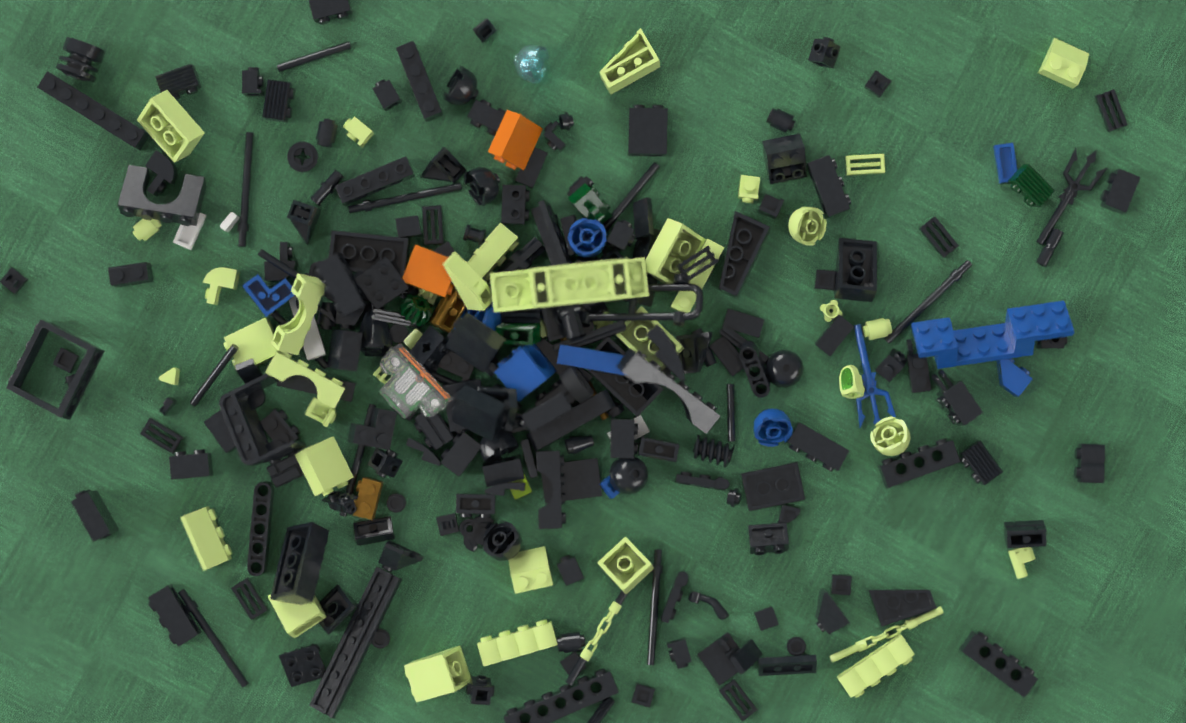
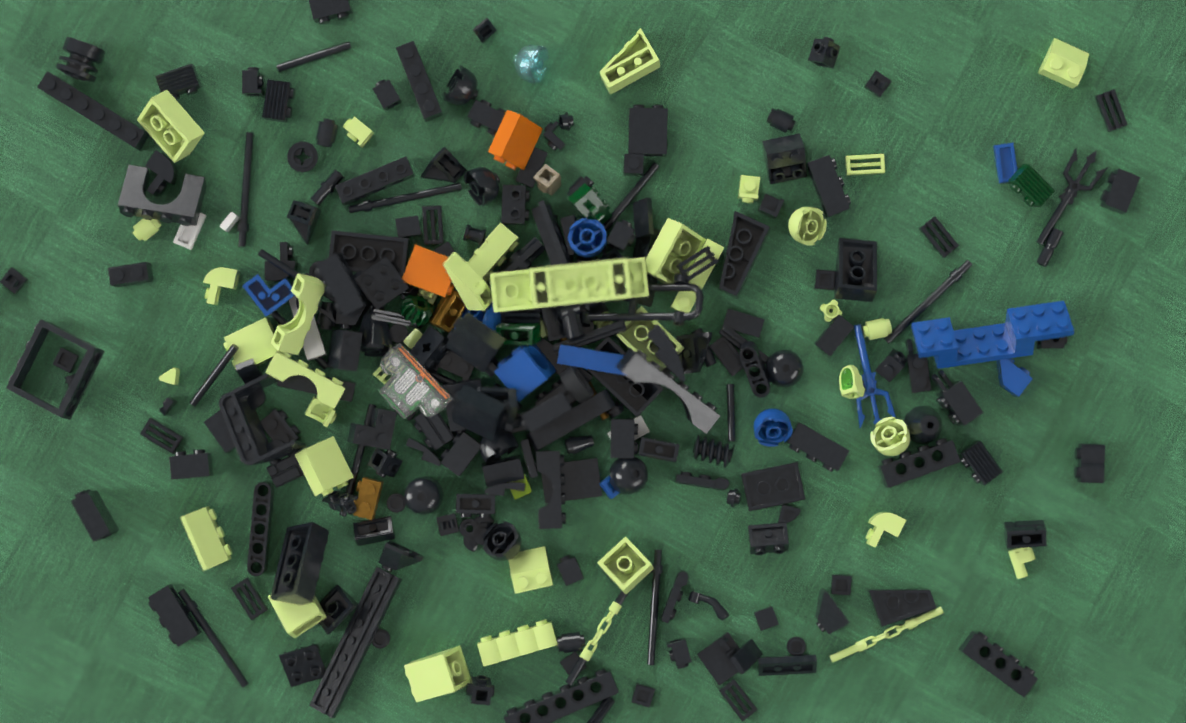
yellowish green brick [837,634,915,698] -> none
none -> black cylinder [404,476,444,515]
none -> dark tan brick [533,164,561,196]
none -> black brick [623,154,644,176]
none -> yellowish green brick [865,512,906,548]
none -> black cone [904,406,942,444]

